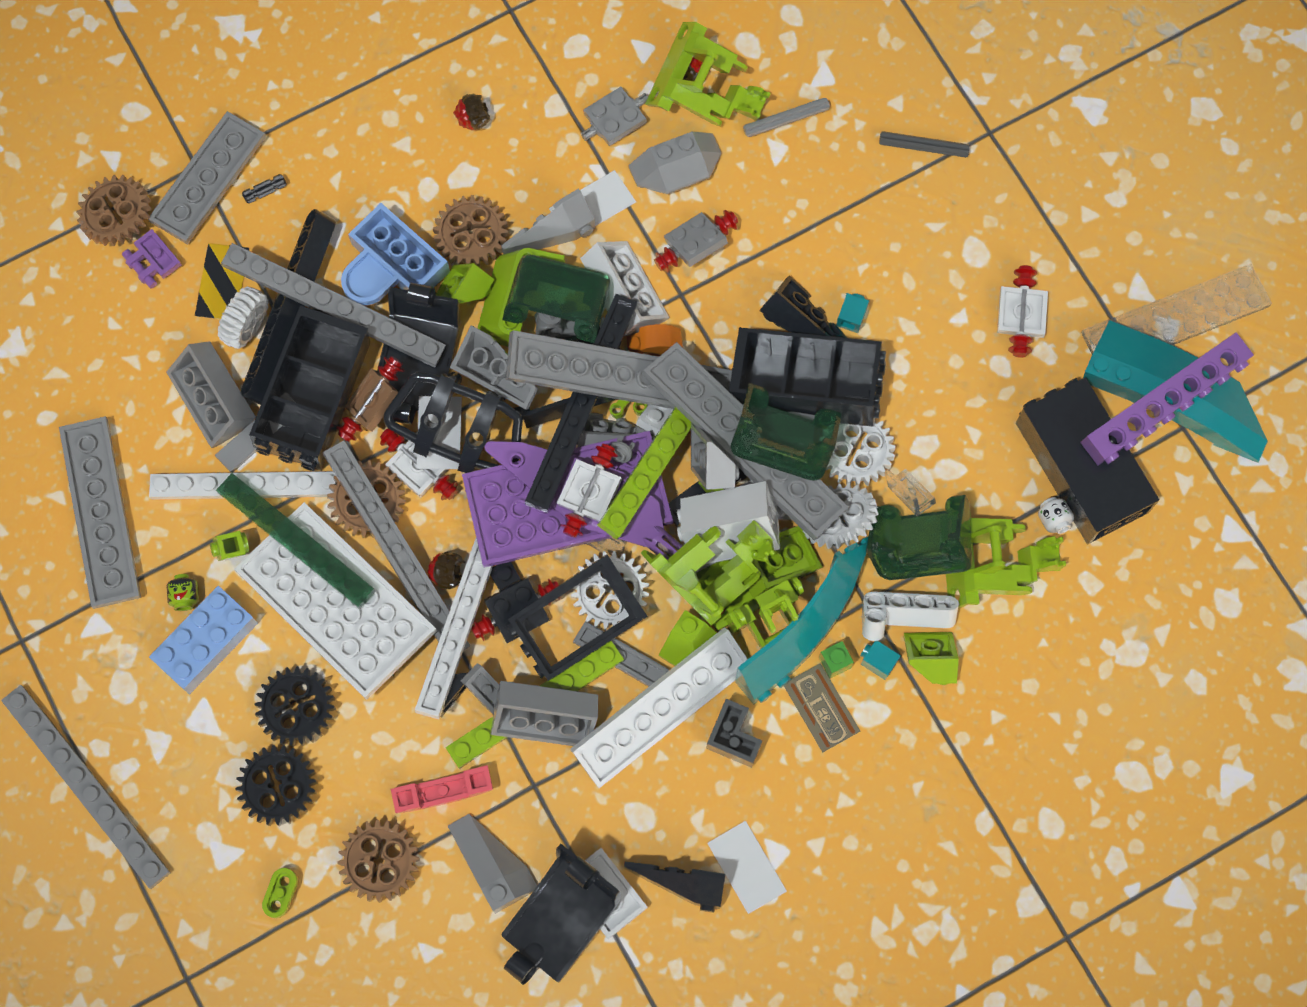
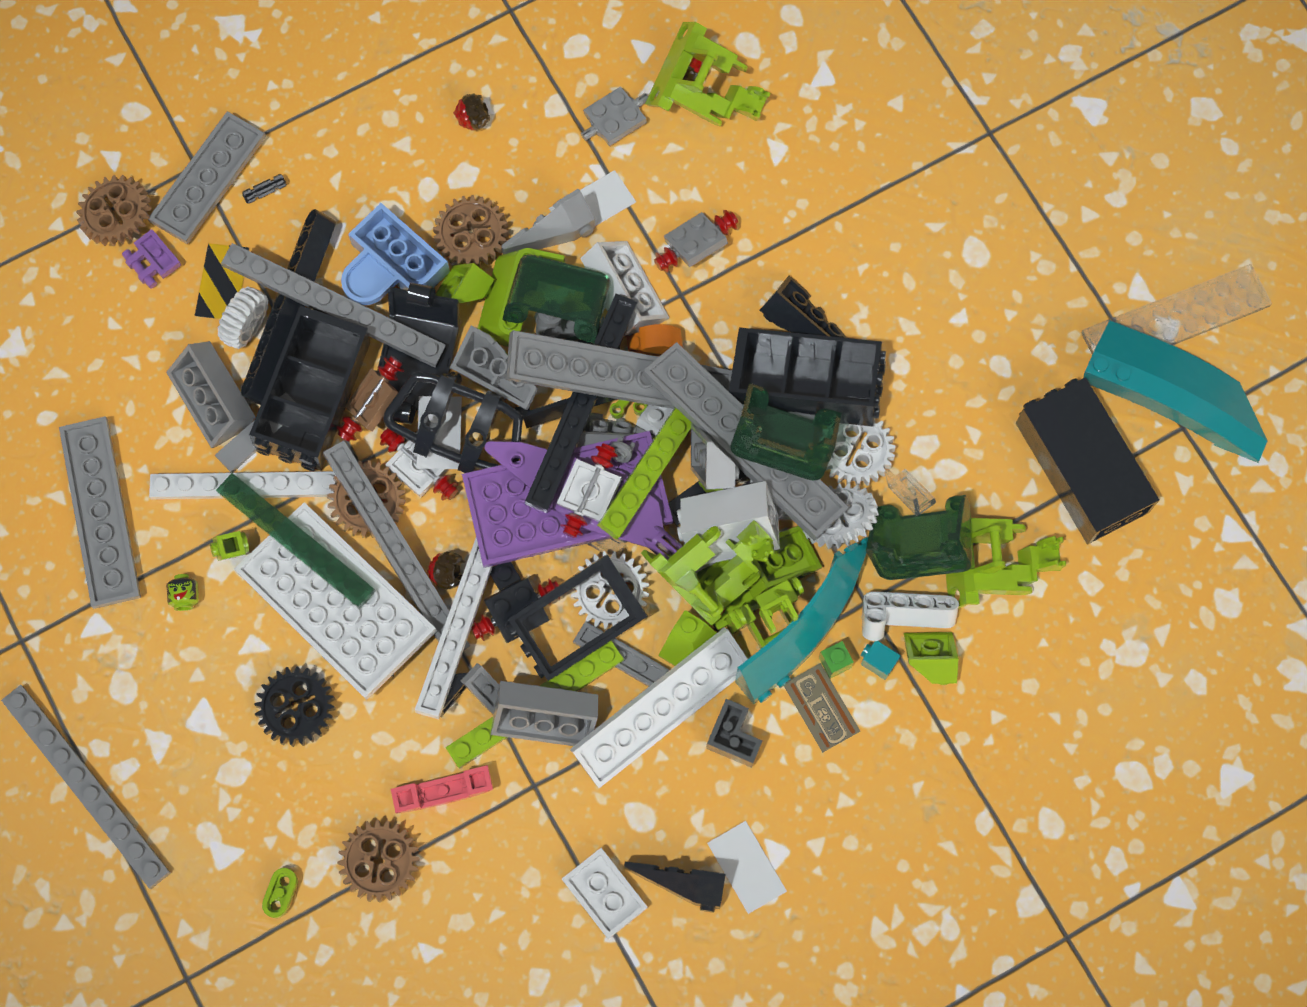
light blue brick [149,586,258,695] -> none
black gear [235,745,318,827] -> none
light grey wedge [448,814,537,914] -> none
black panel [502,843,621,985] -> none
light grey wedge [628,131,721,194] -> none
light grey axle [743,98,830,137] -> none
teal brick [836,293,869,333] -> none
dark grey axle [879,131,970,158] -> none
white plate [997,265,1048,358] -> none
white head [1038,497,1074,534] -> none
medium lavender brick [1080,332,1254,465] -> none

